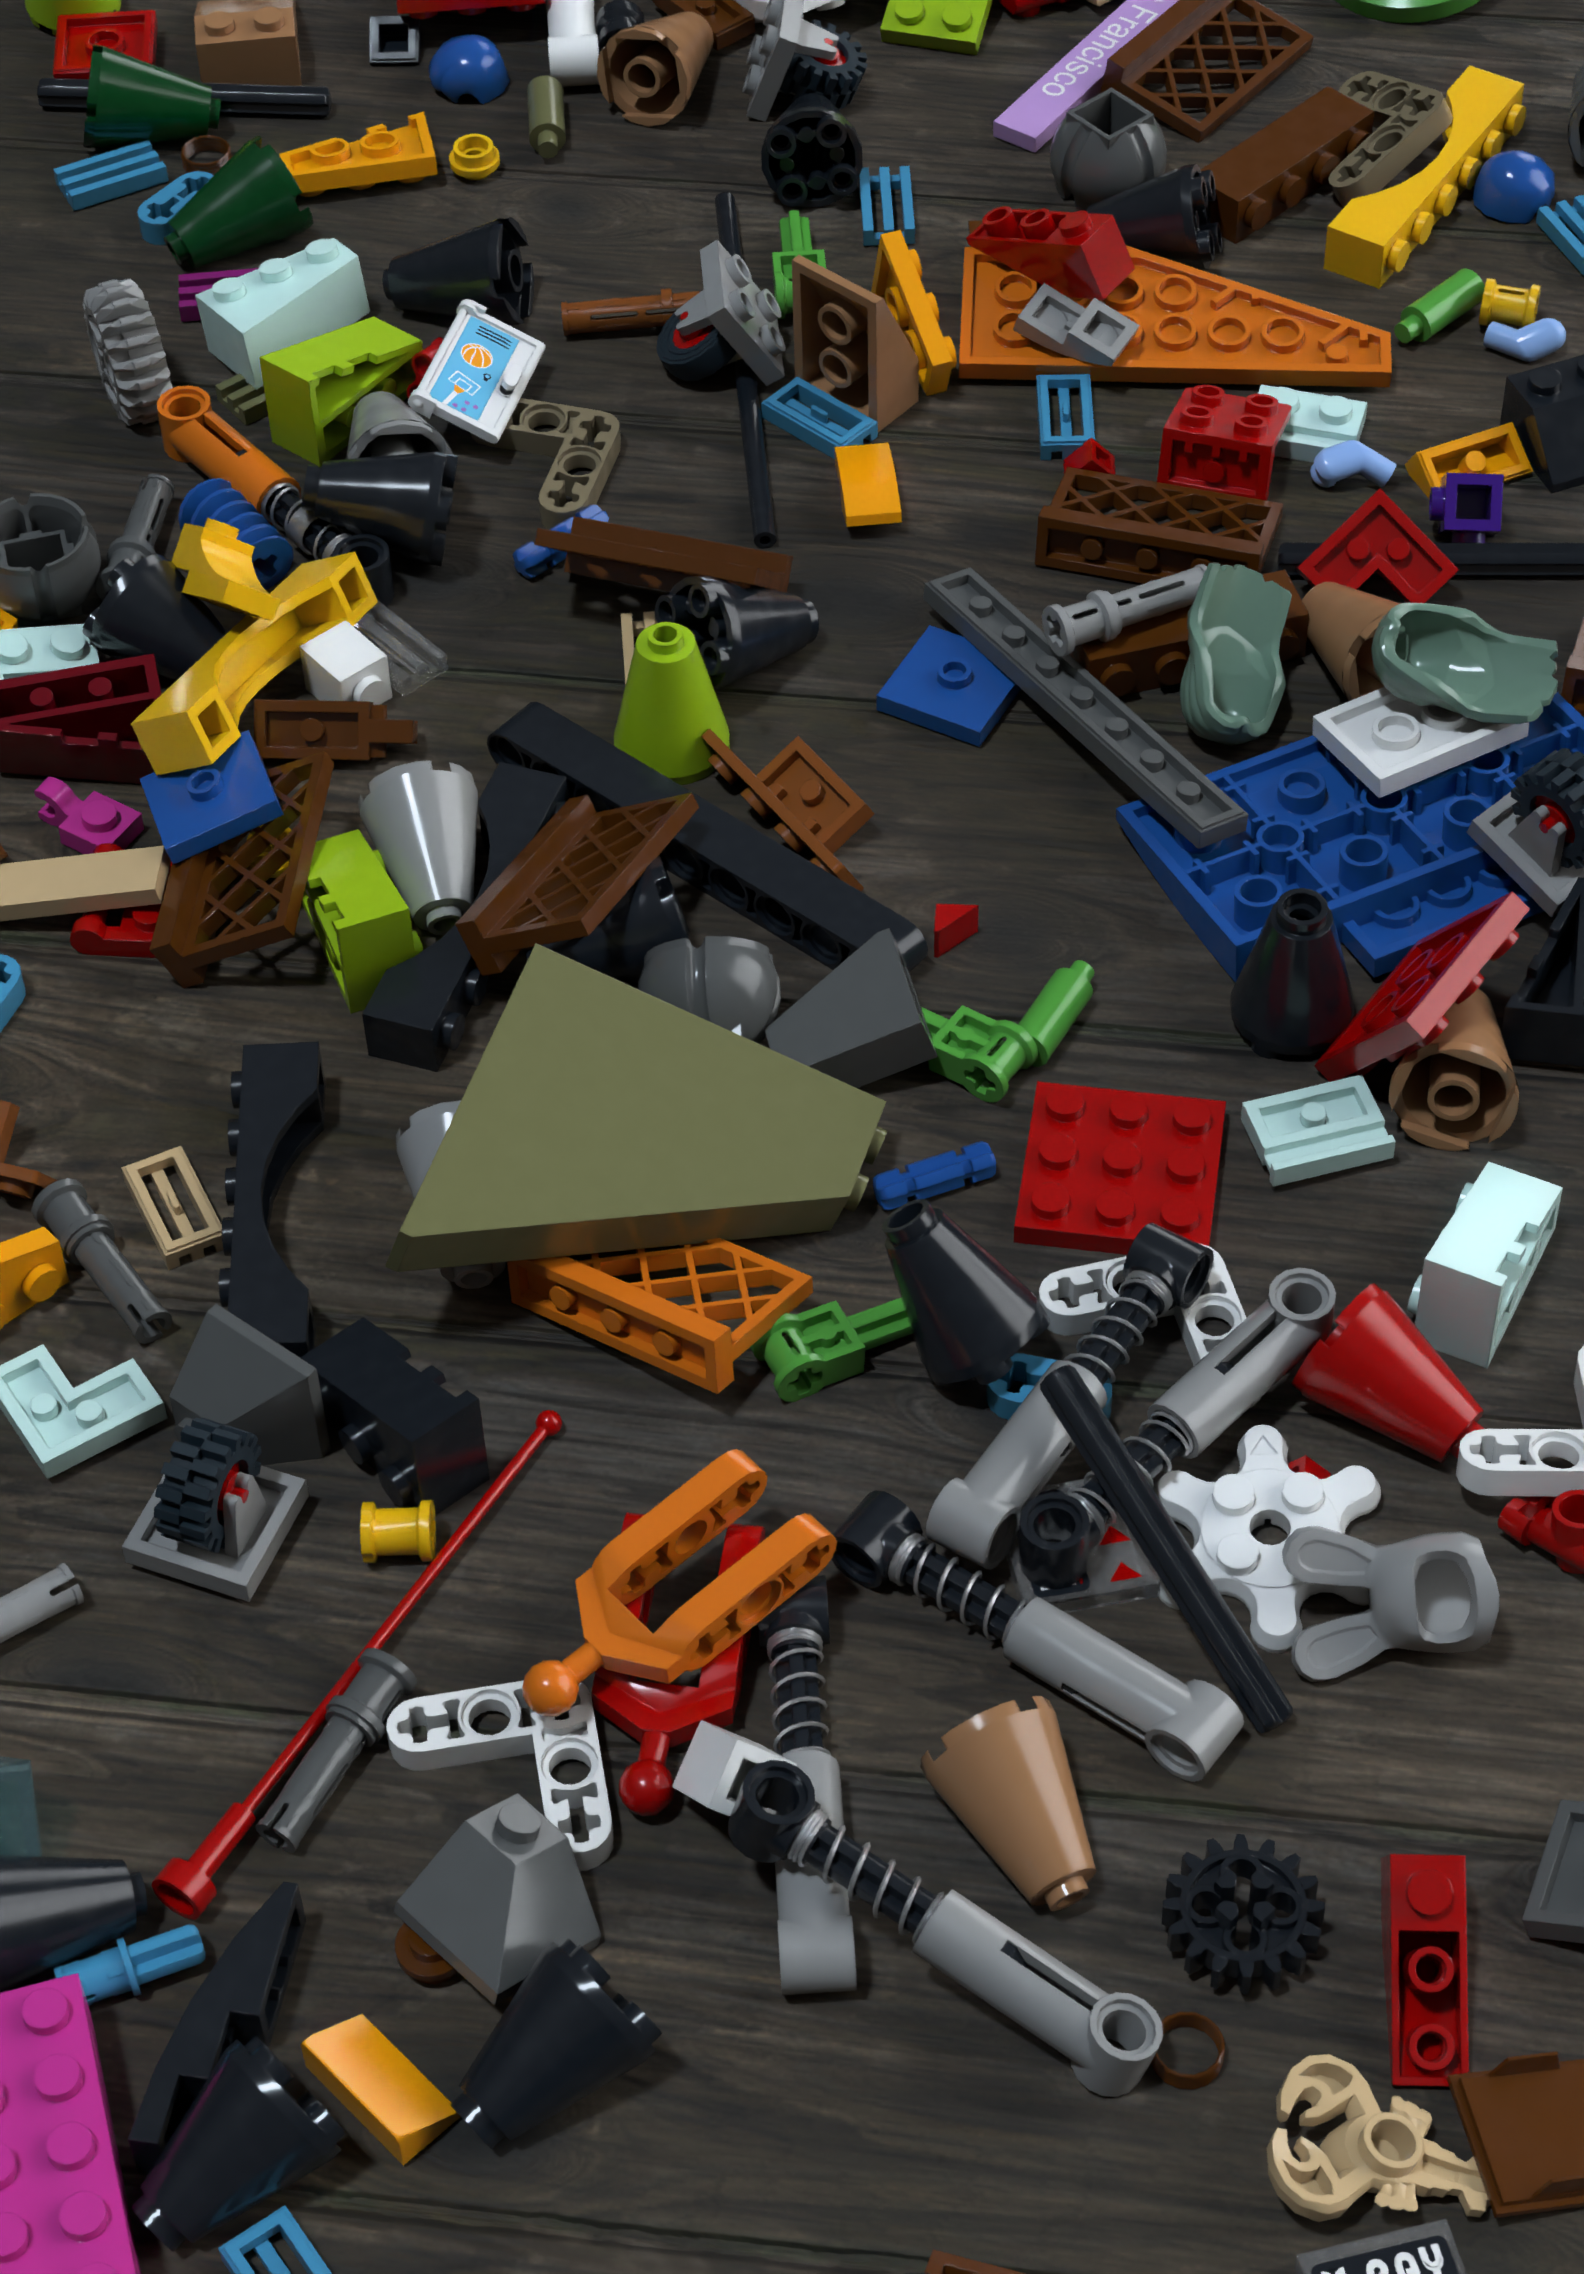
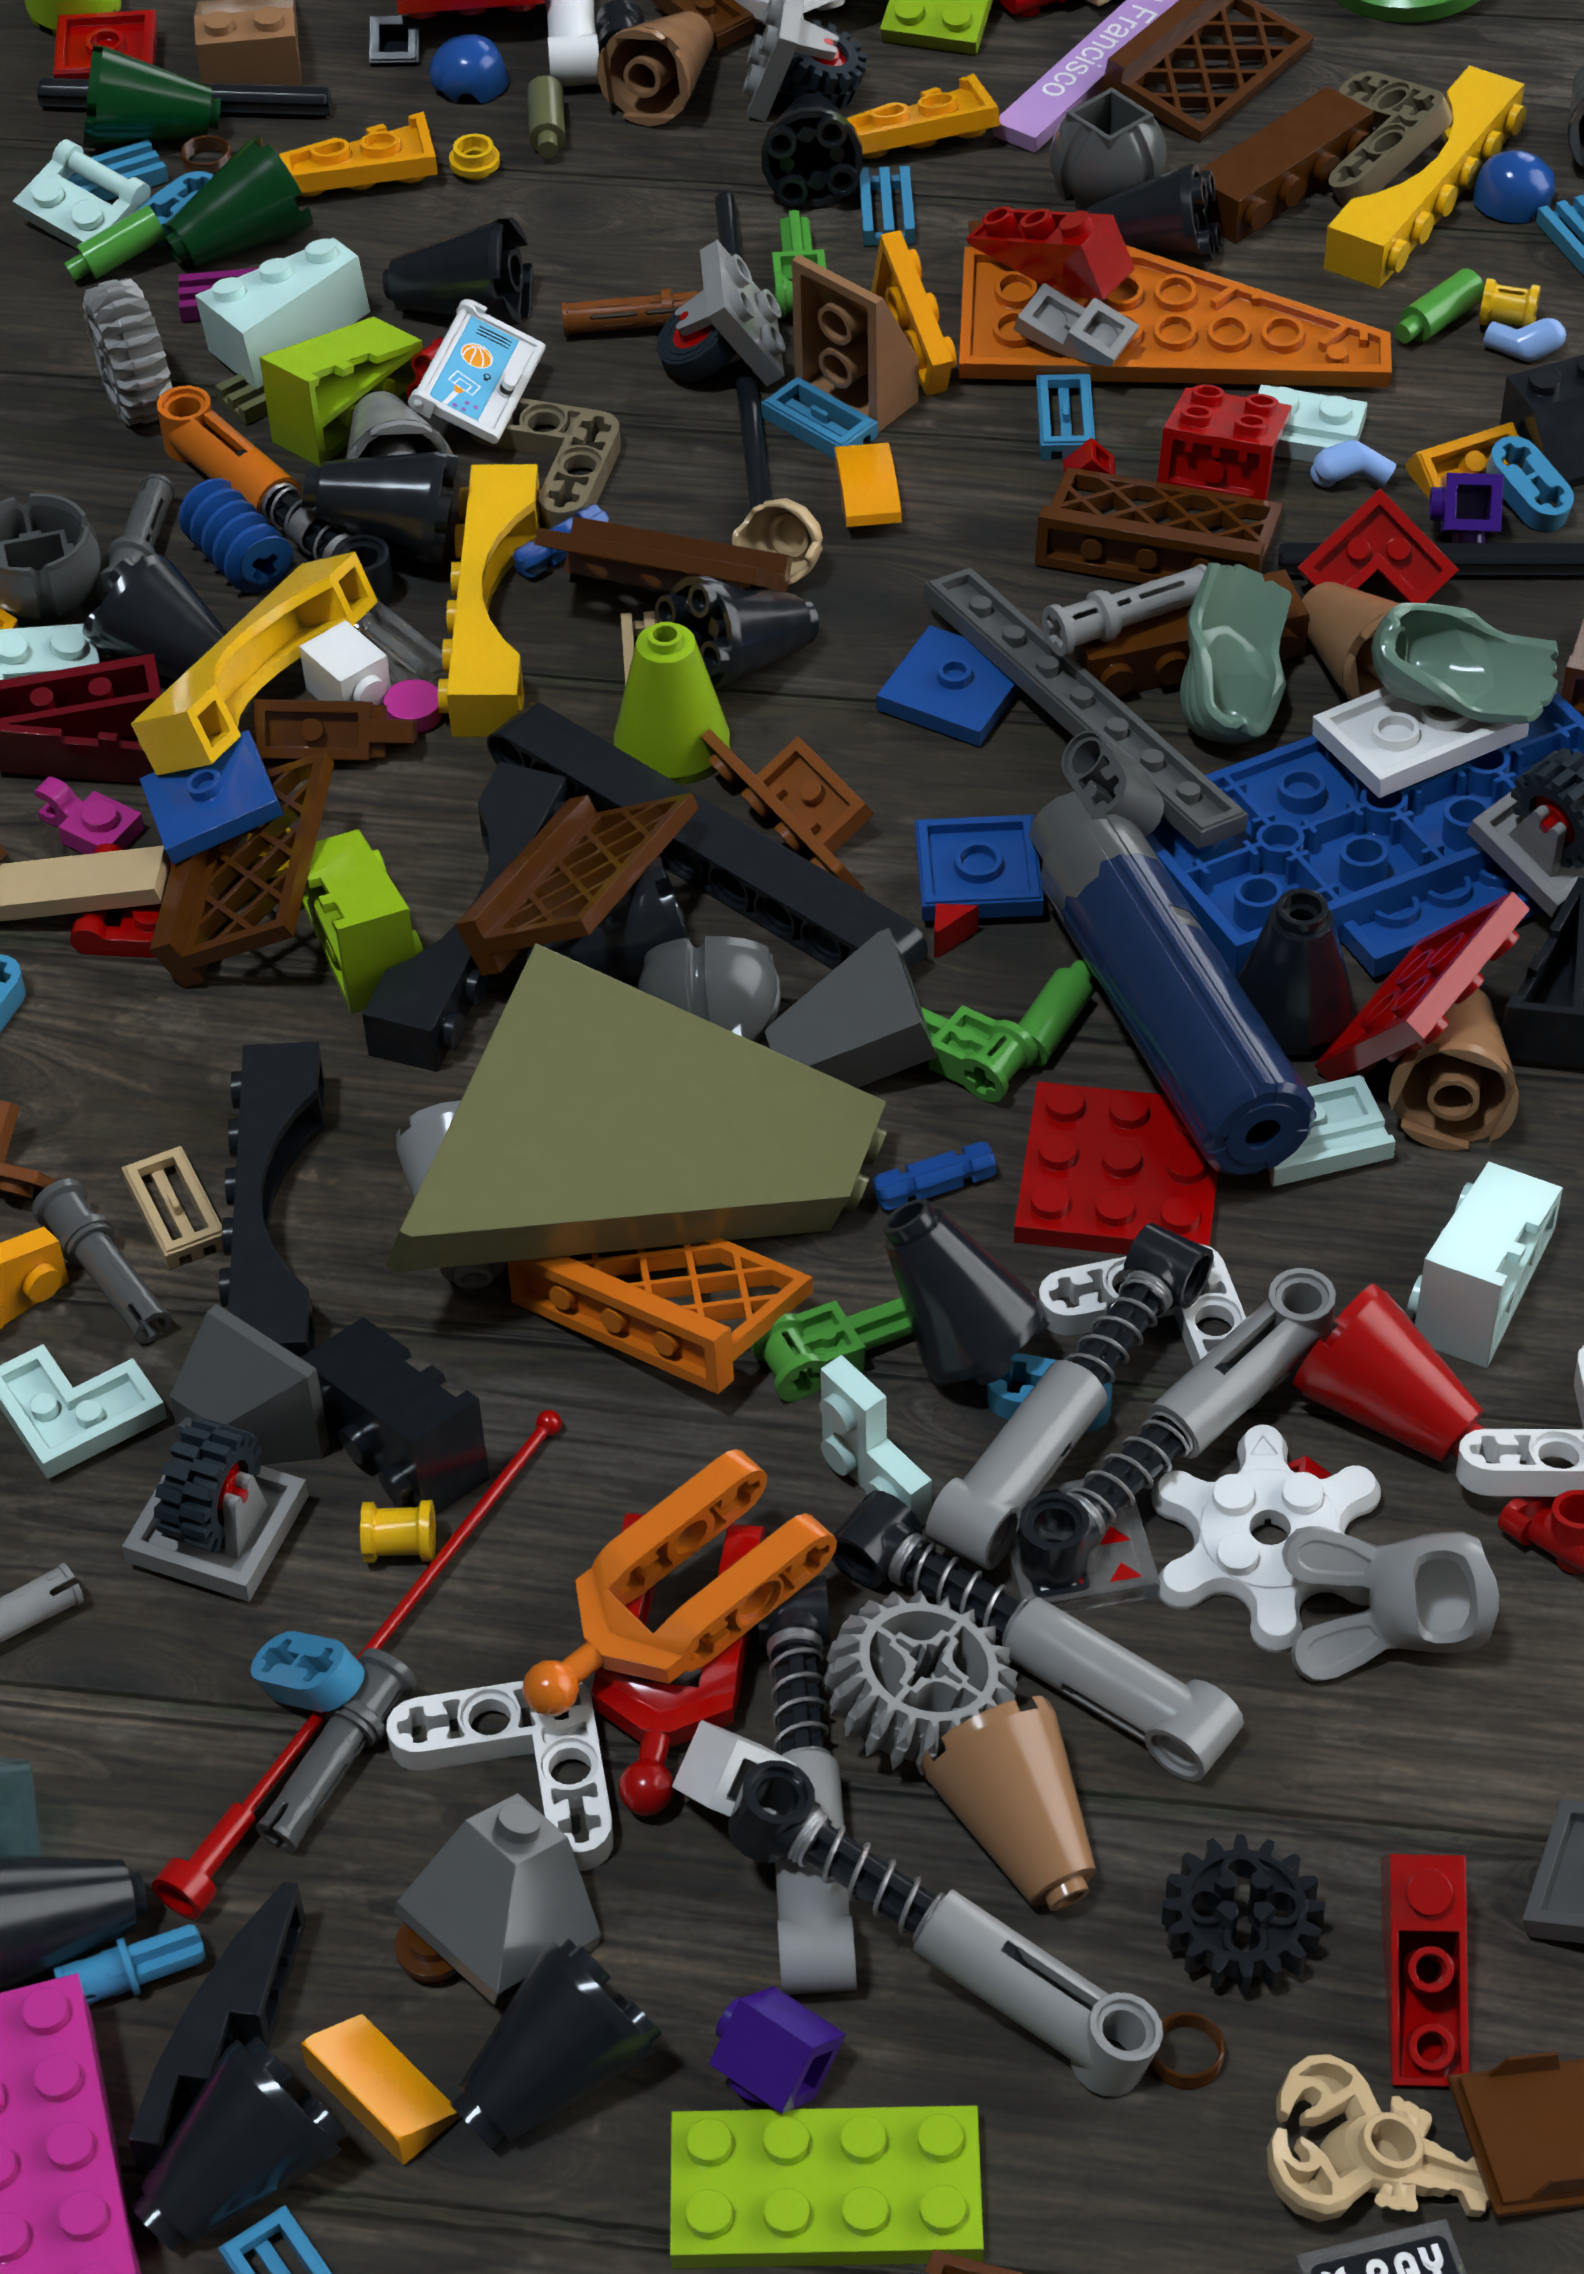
yellow slope [171,518,281,622] -> none
light grey cone [358,761,478,935] -> none
black axle [1040,1364,1293,1733] -> none
none -> light aqua plate [12,139,151,249]
none -> bright green cylinder [64,205,167,282]
none -> dark azure beam [250,1631,365,1712]
none -> dark pink tile [384,679,443,734]
none -> yellow arch [438,464,540,737]
none -> lime plate [670,2105,984,2269]
none -> dark purple brick [709,1986,846,2114]
none -> tan hair [732,498,823,585]
none -> light aqua plate [819,1355,932,1527]
none -> light grey gear [824,1590,1018,1776]
none -> light orange wing [846,74,1000,159]
none -> blue plate [914,814,1044,921]
none -> dark blue piece [1028,730,1317,1176]
none -> dark azure beam [1486,436,1574,532]

